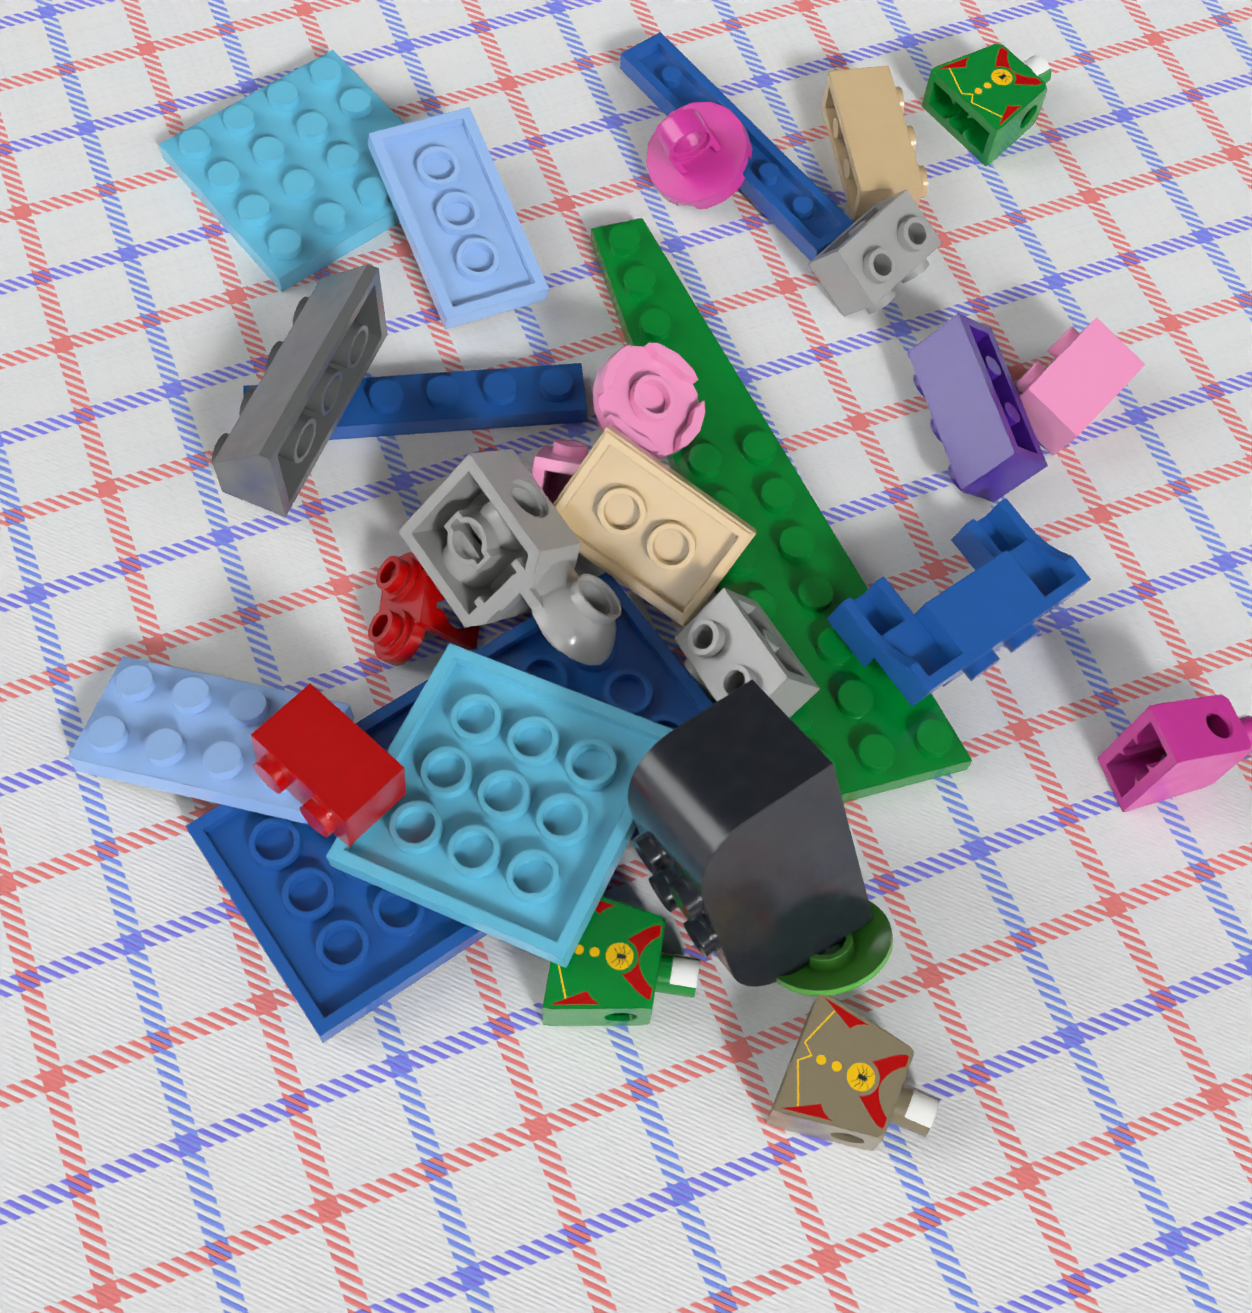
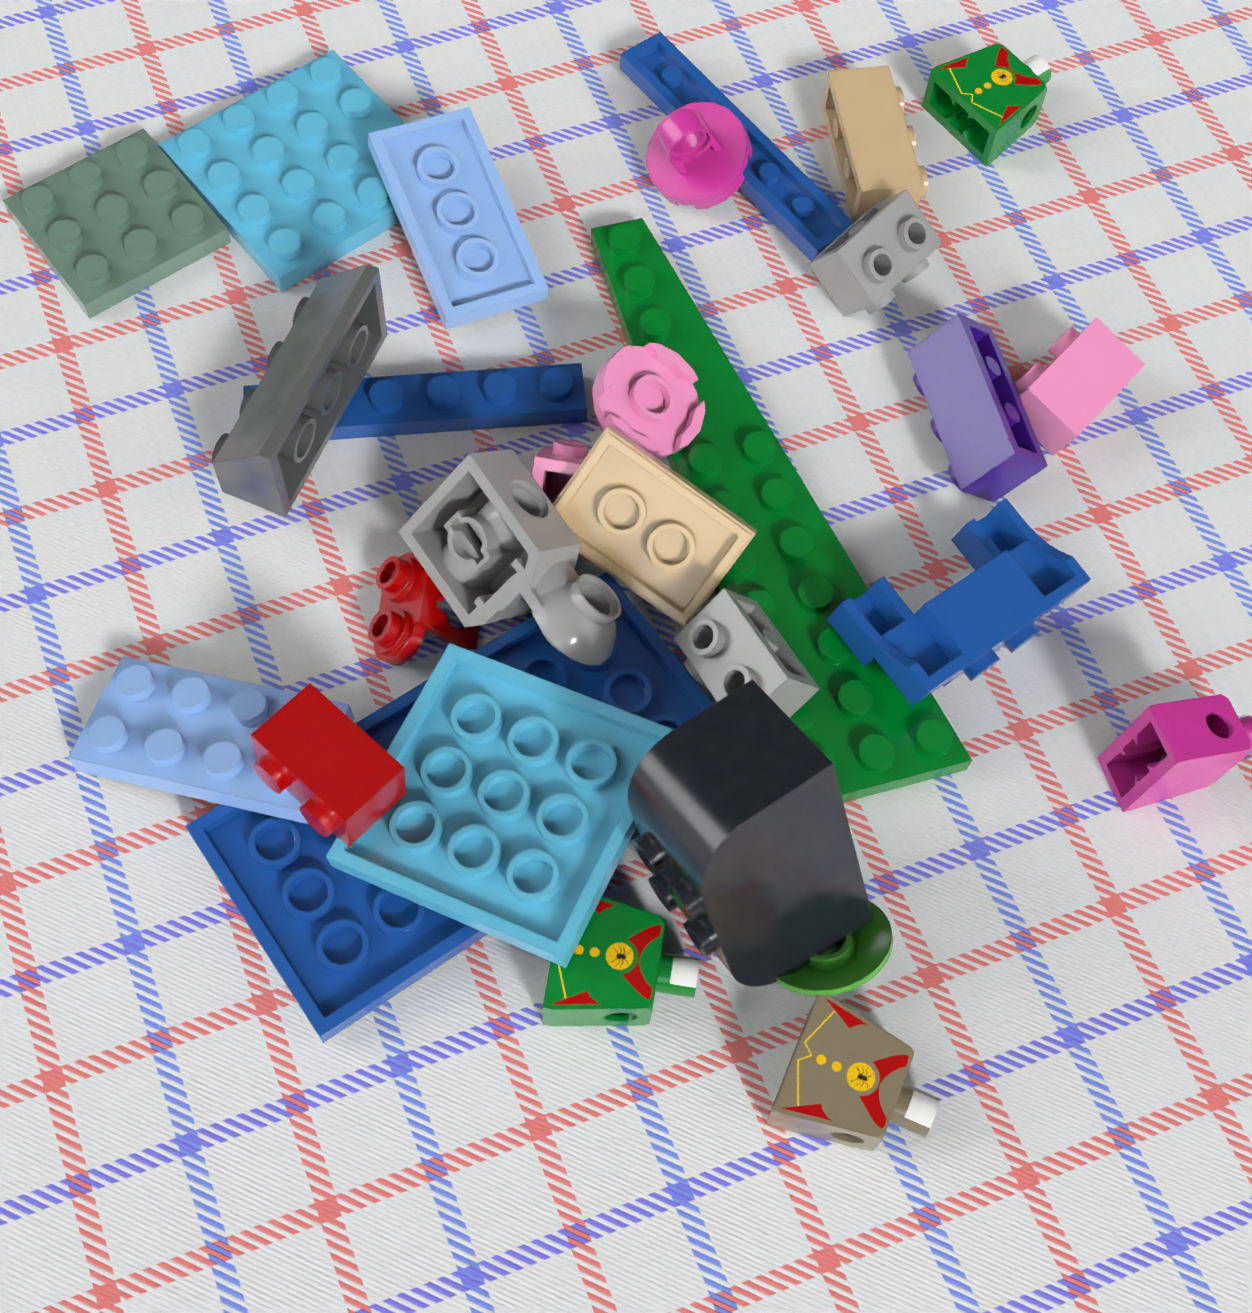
none -> sand green plate [3,128,231,319]

